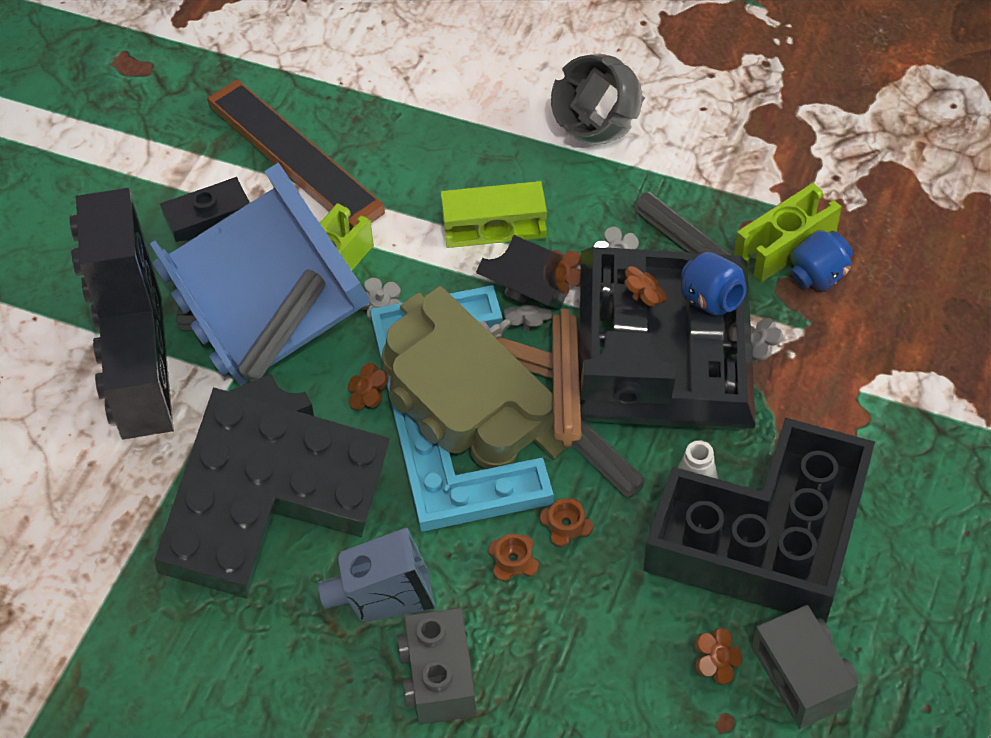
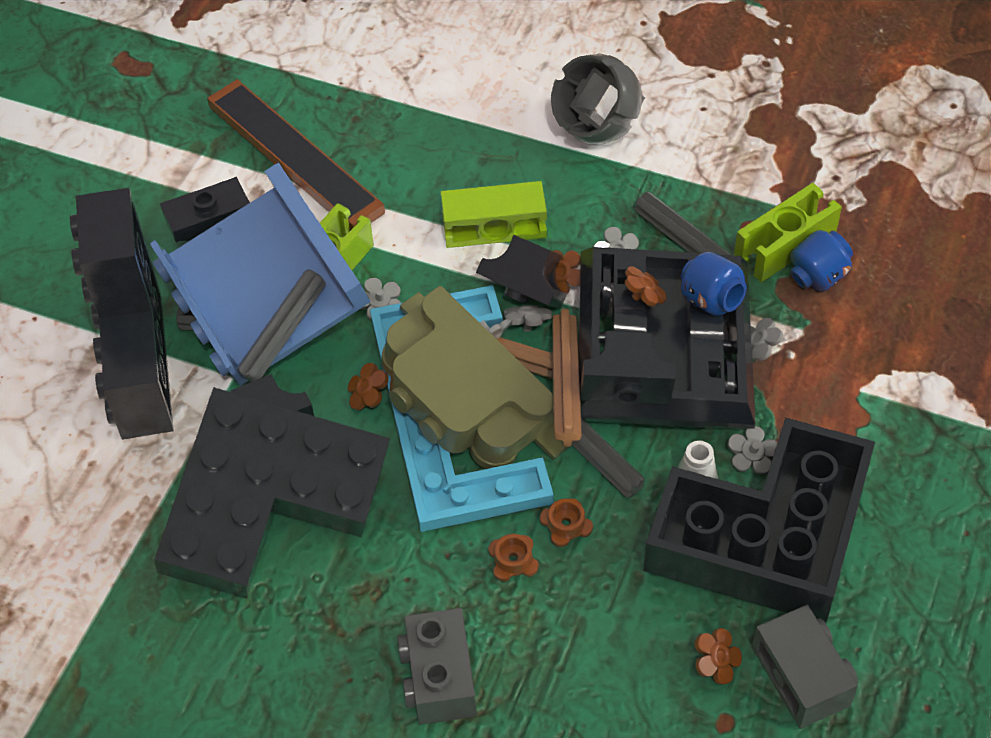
sand blue torso [318,528,436,622] -> none
none -> light grey plant [728,426,777,475]

